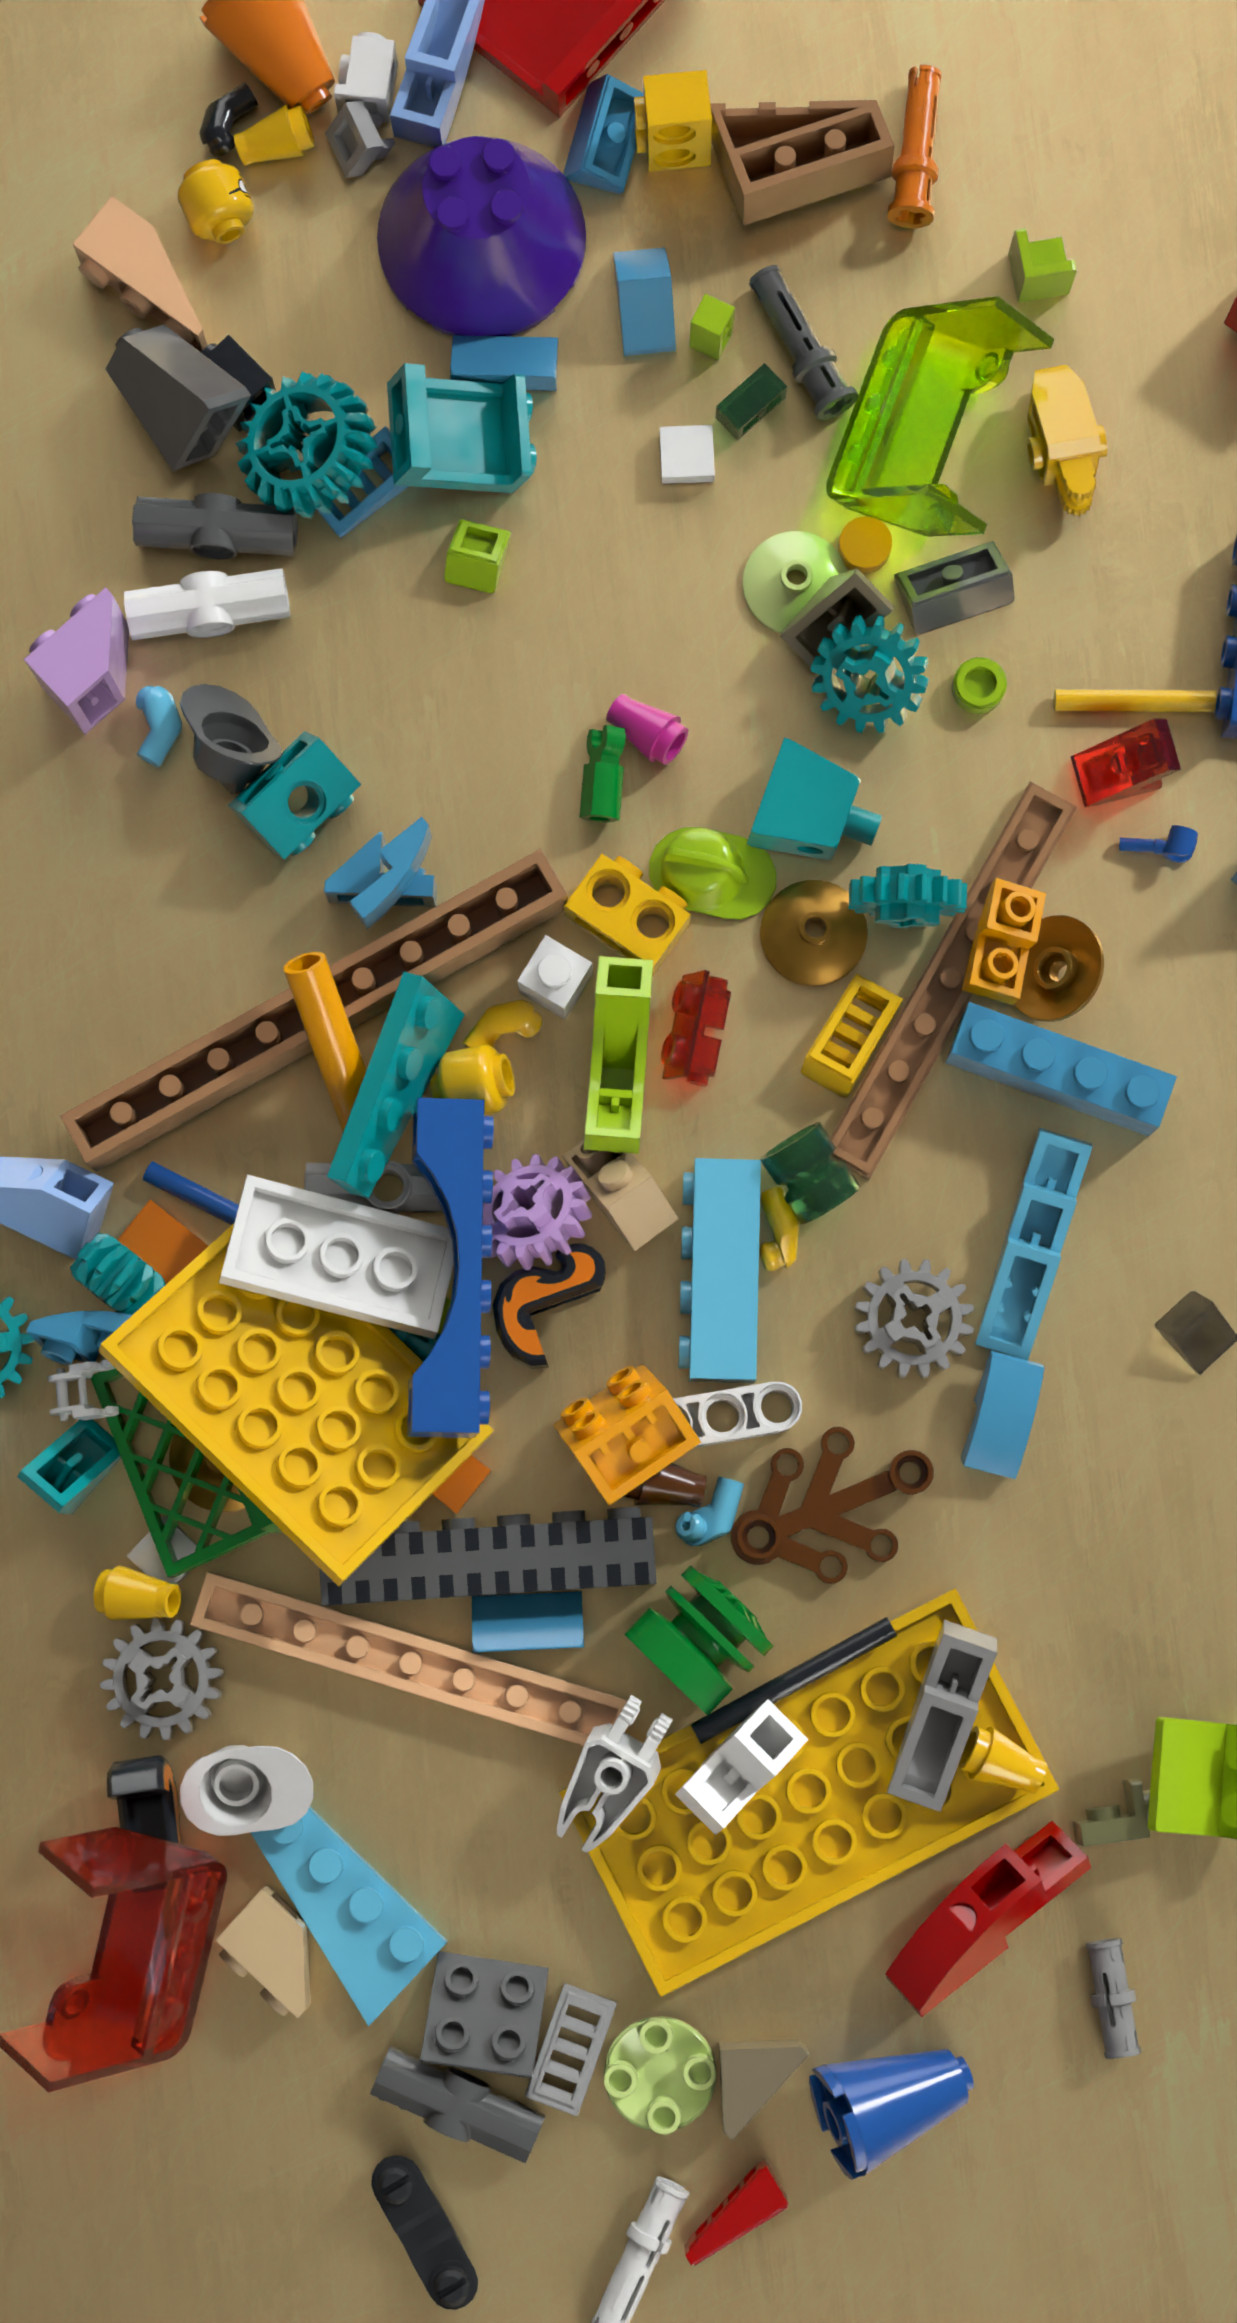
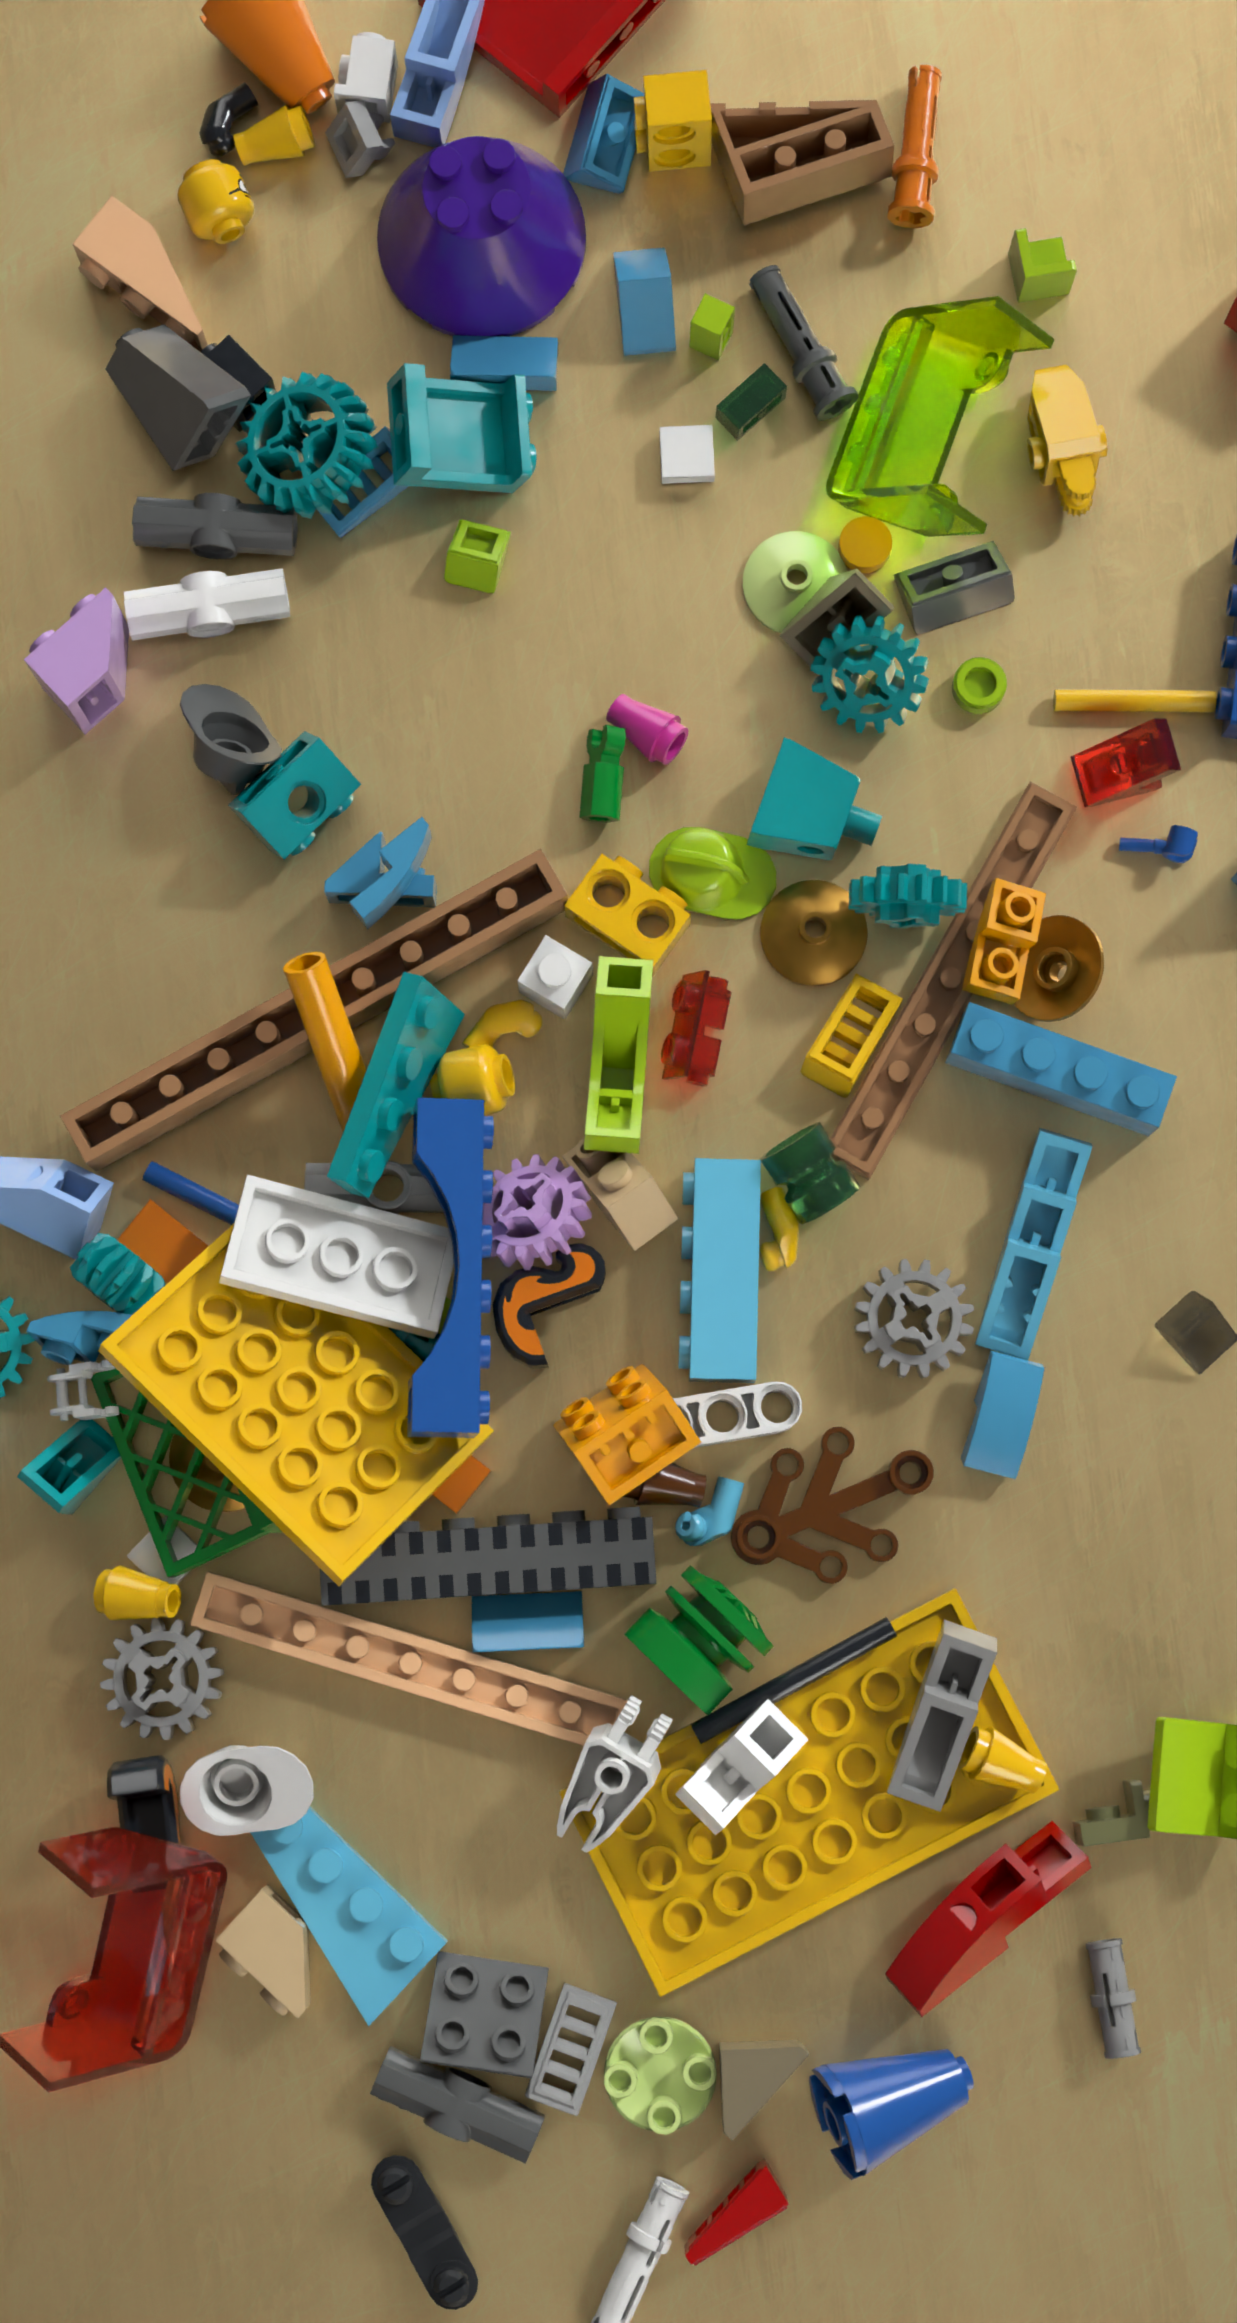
medium azure arm [136,686,182,768] -> none

